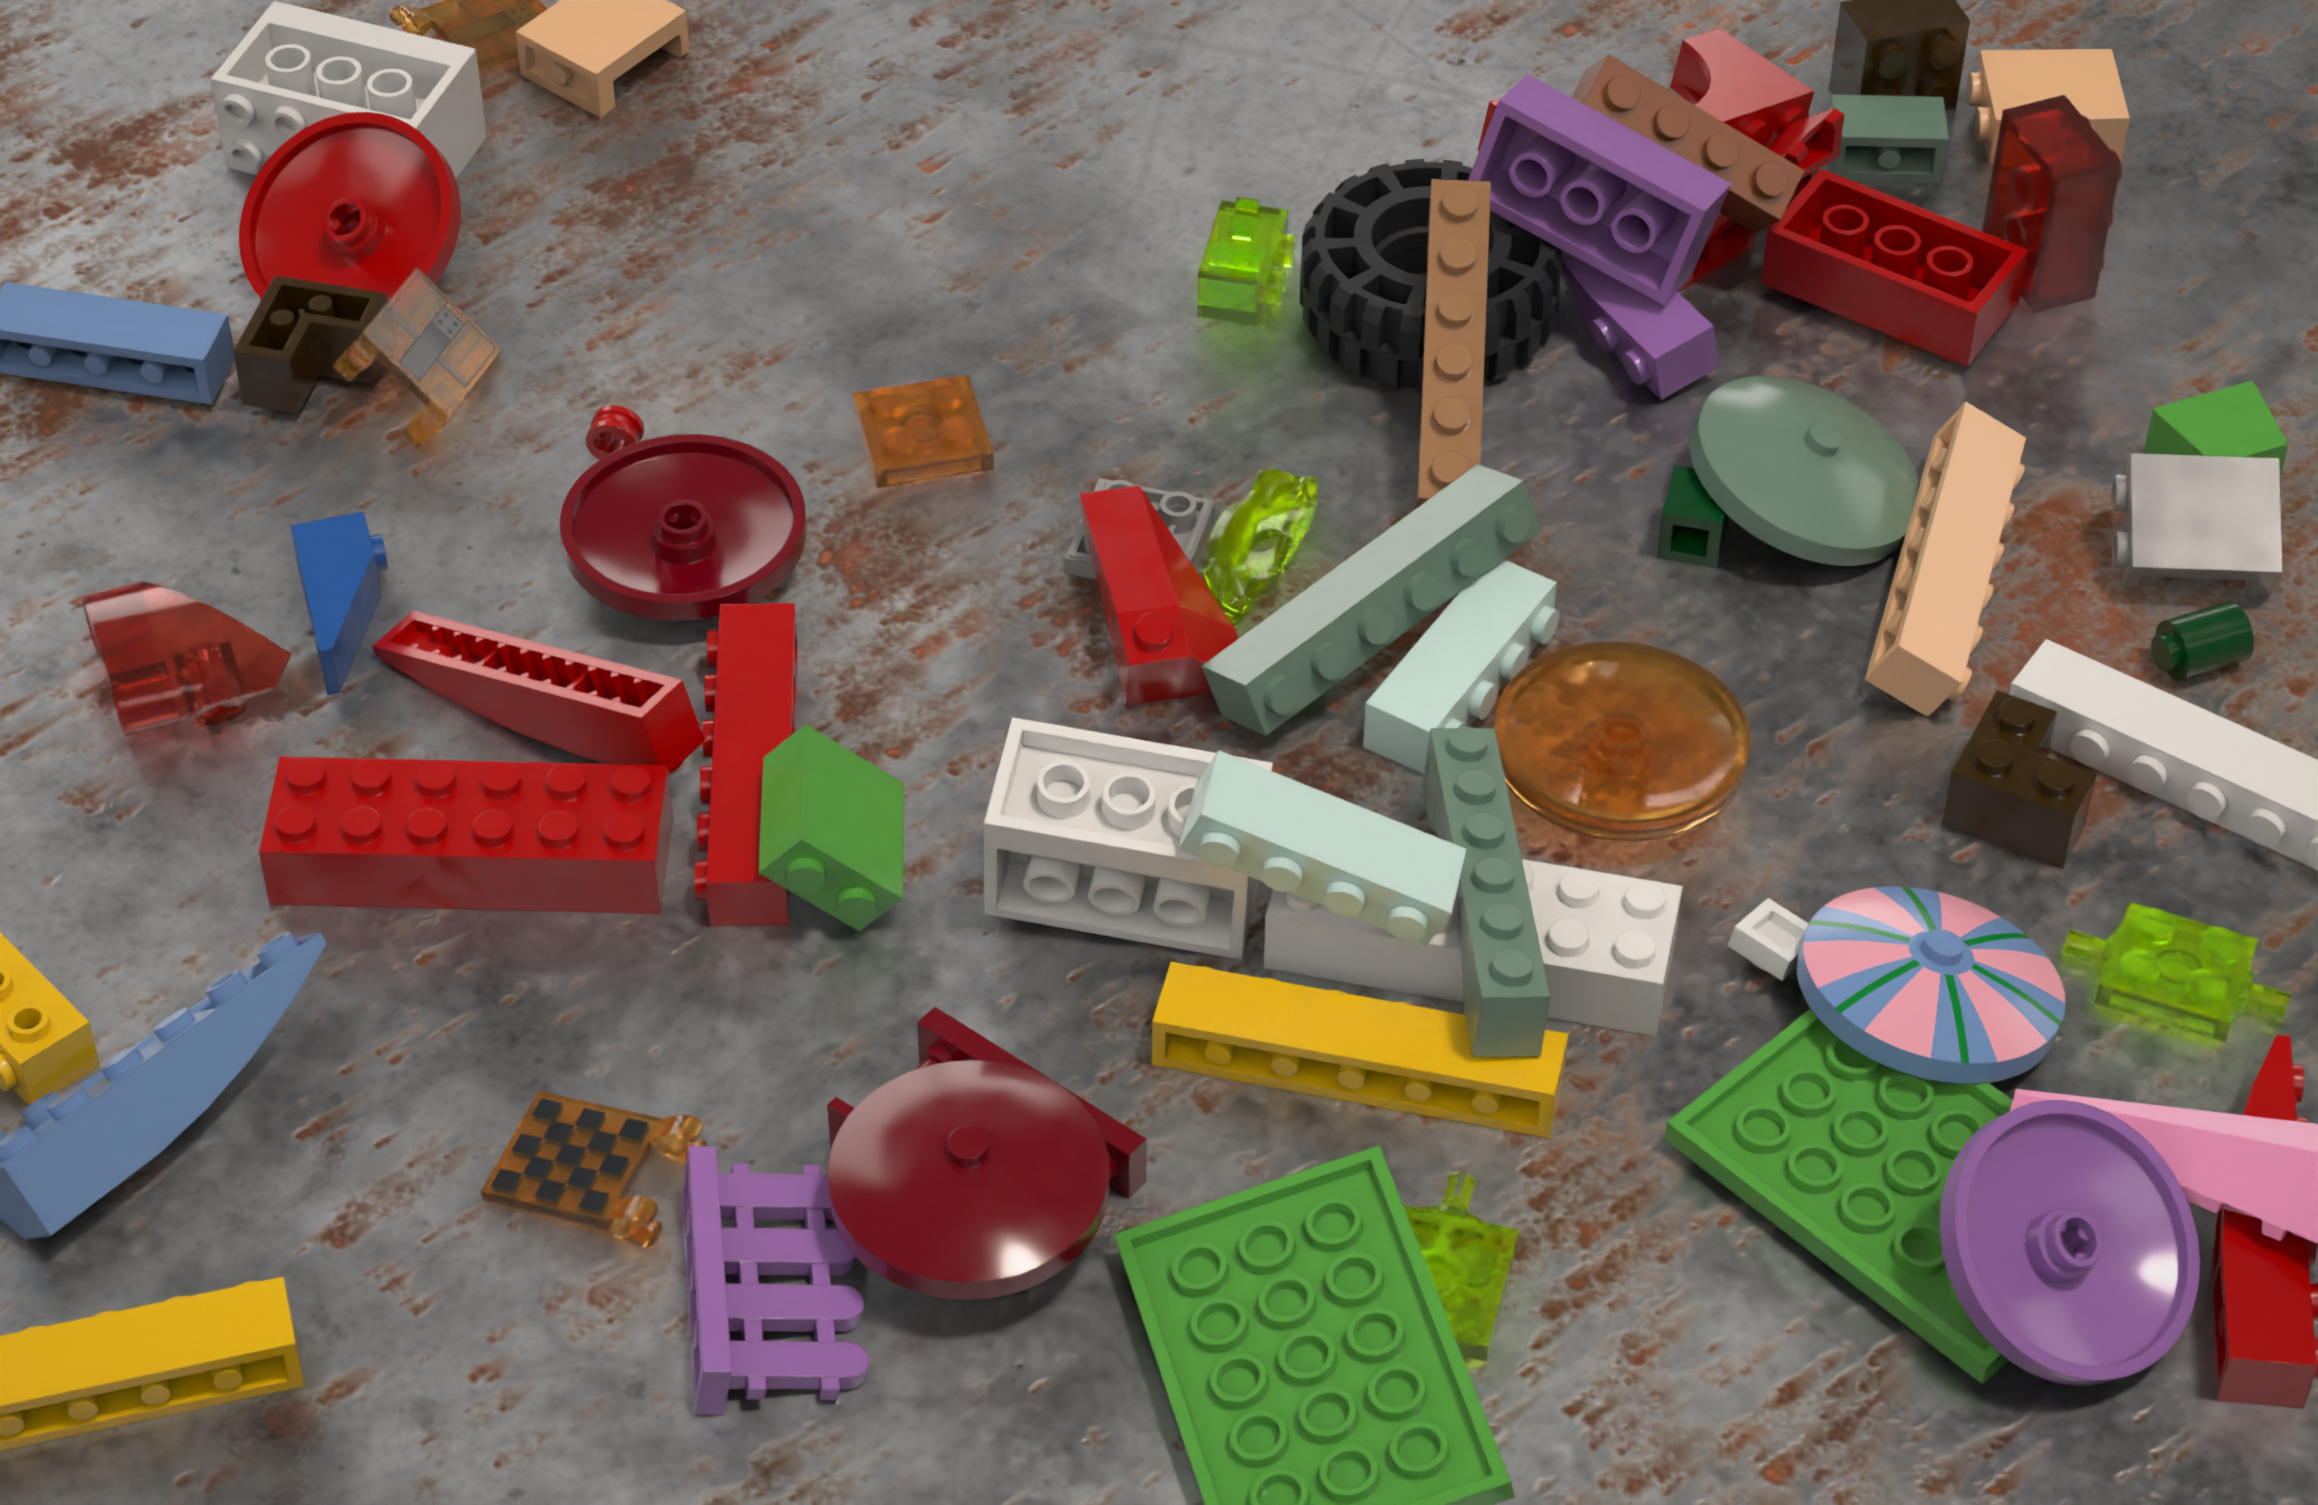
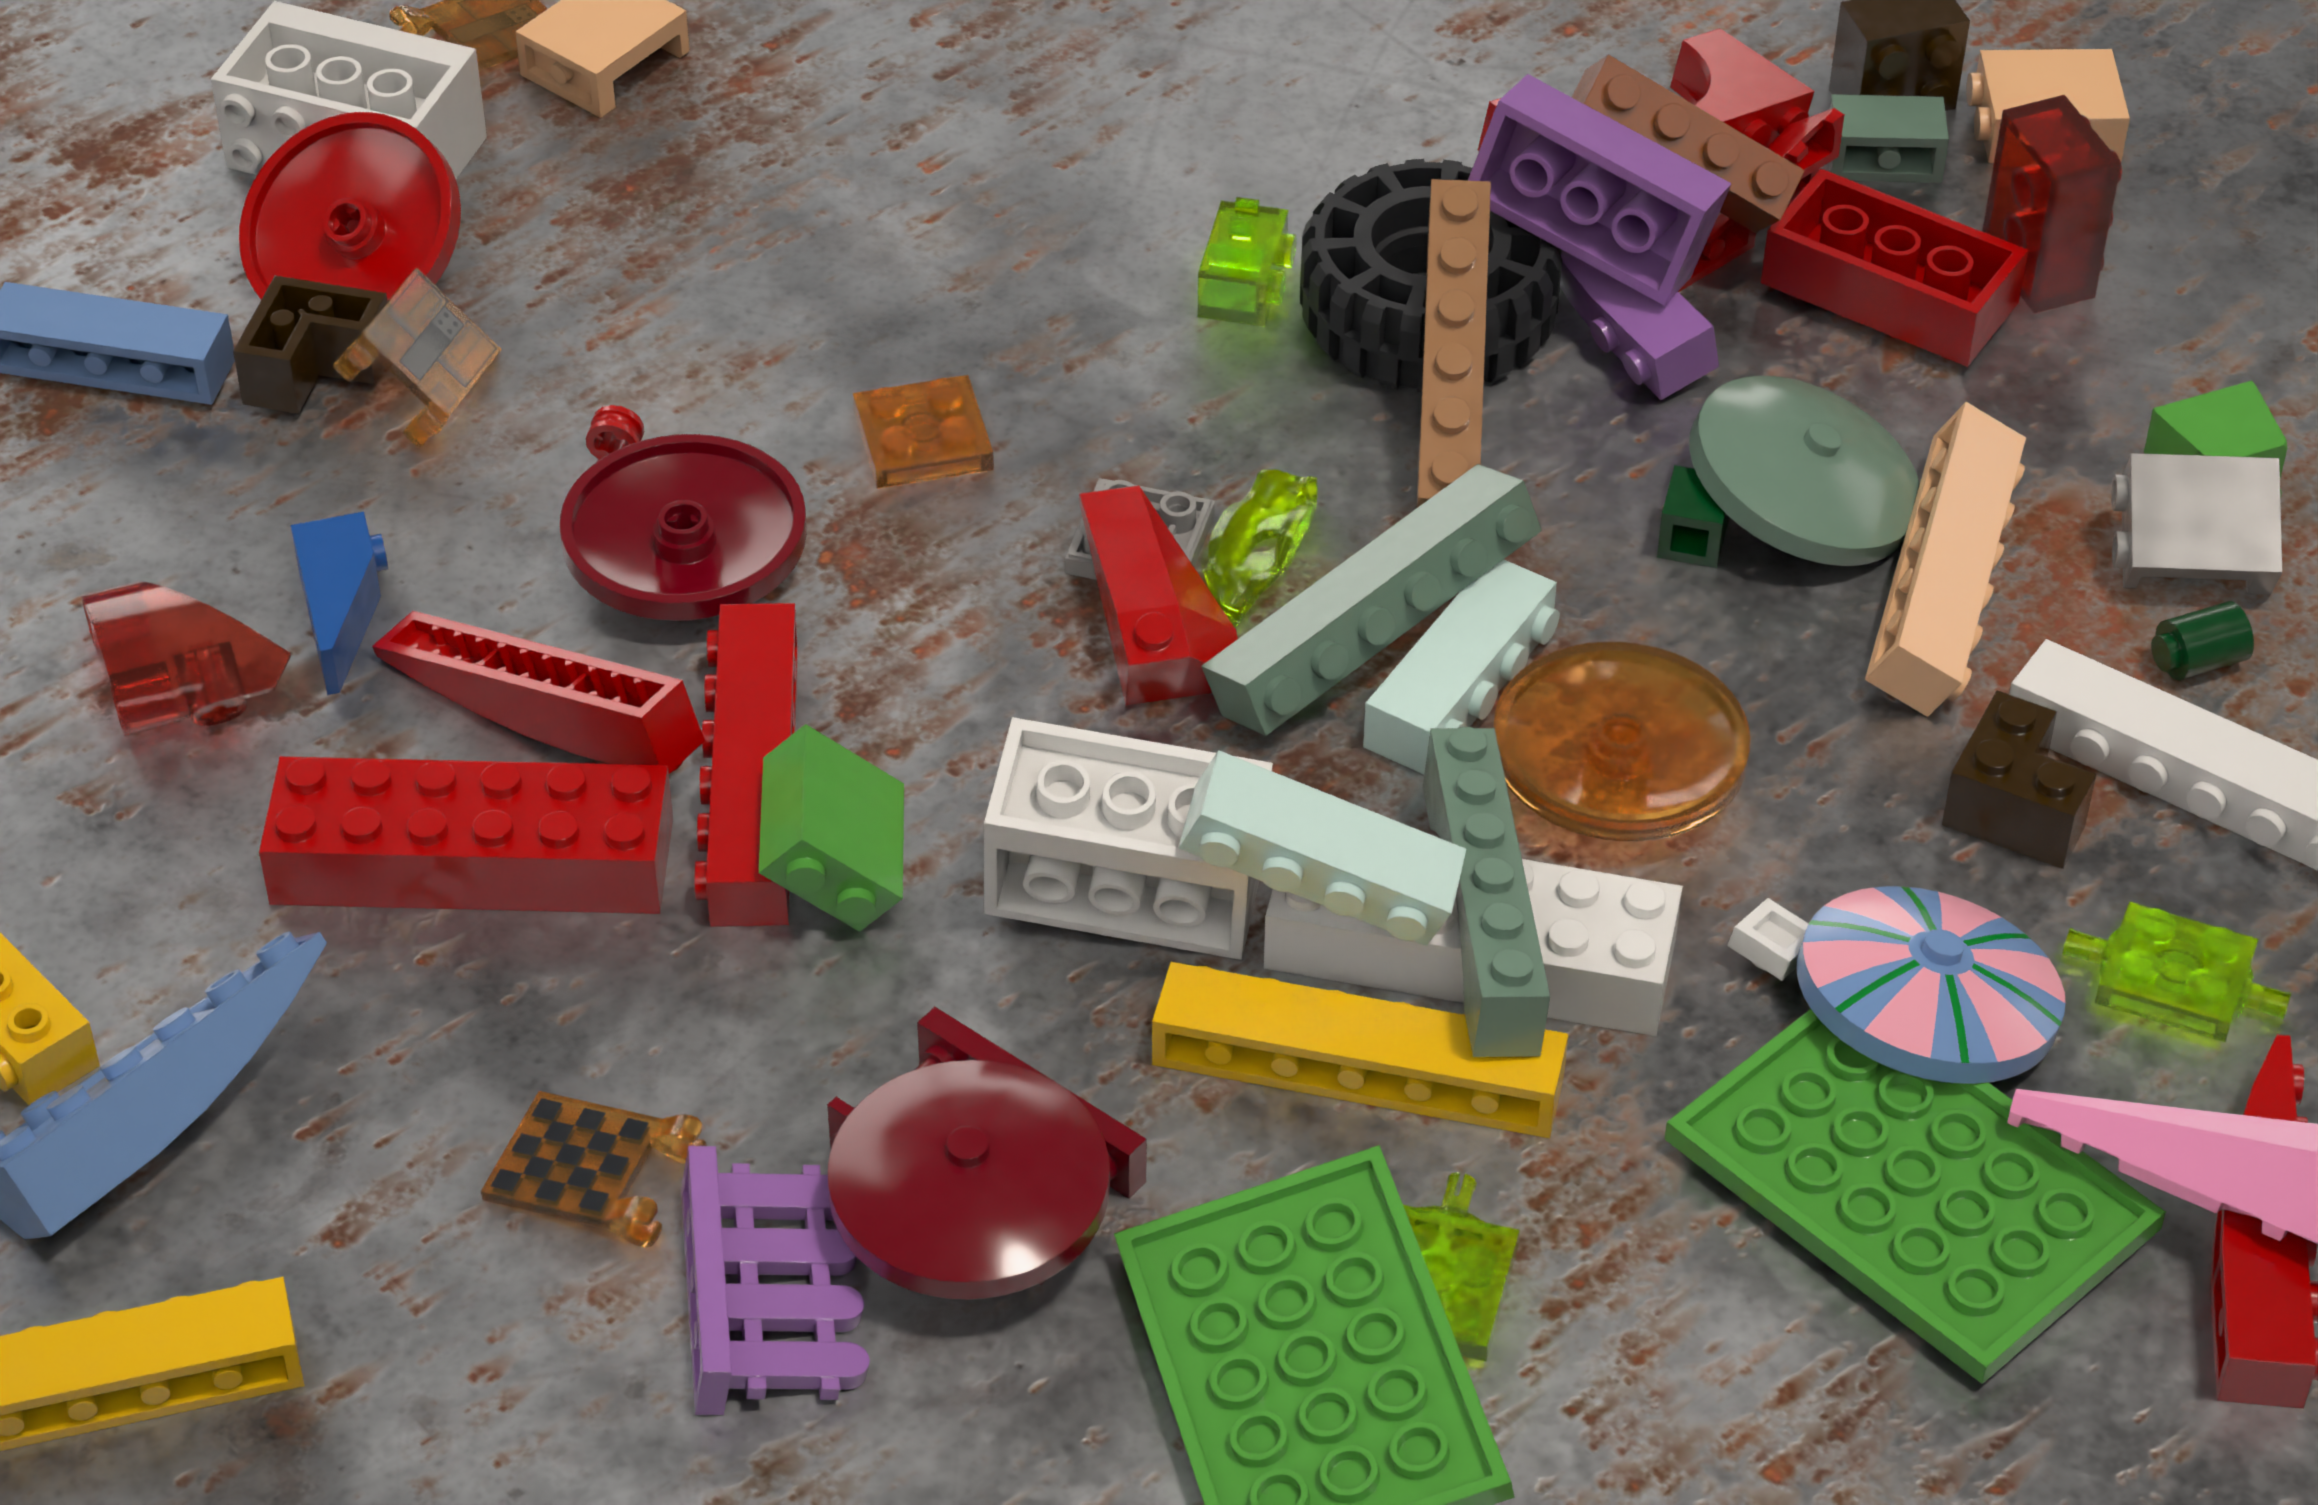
medium lavender dish [1940,1100,2200,1386] -> none

